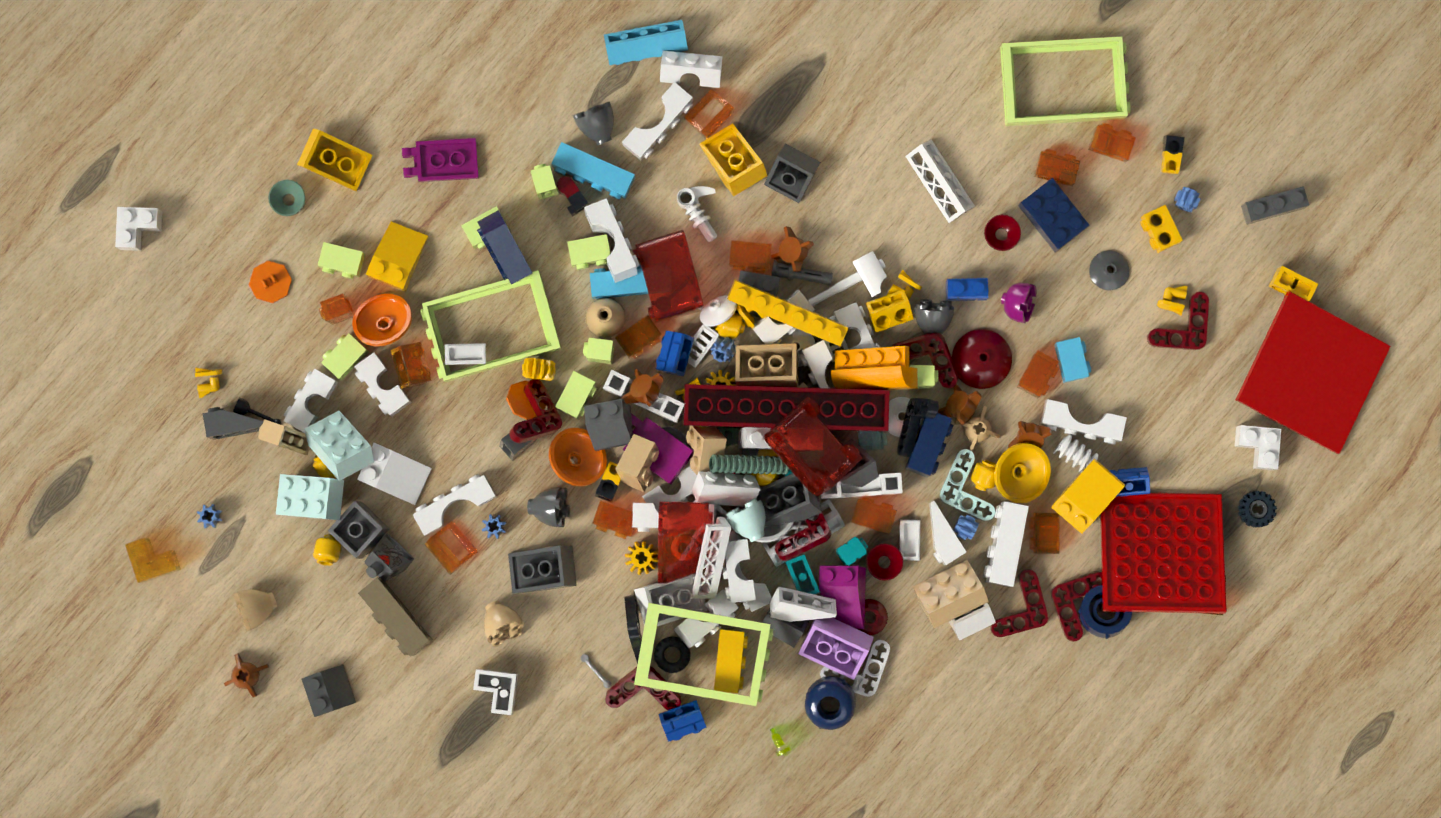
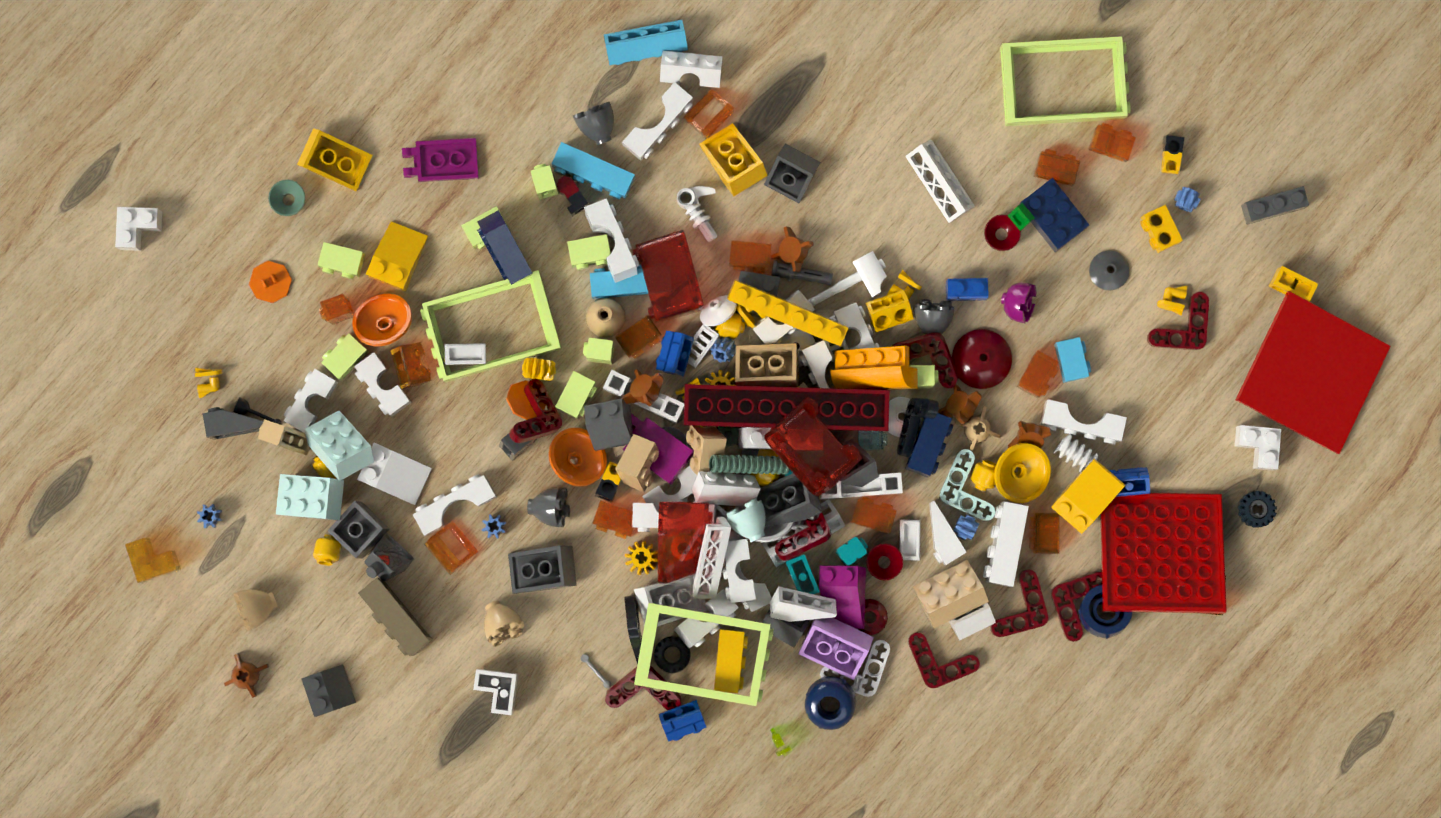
none -> dark red beam [908,632,980,688]
none -> green plate [1008,203,1035,231]

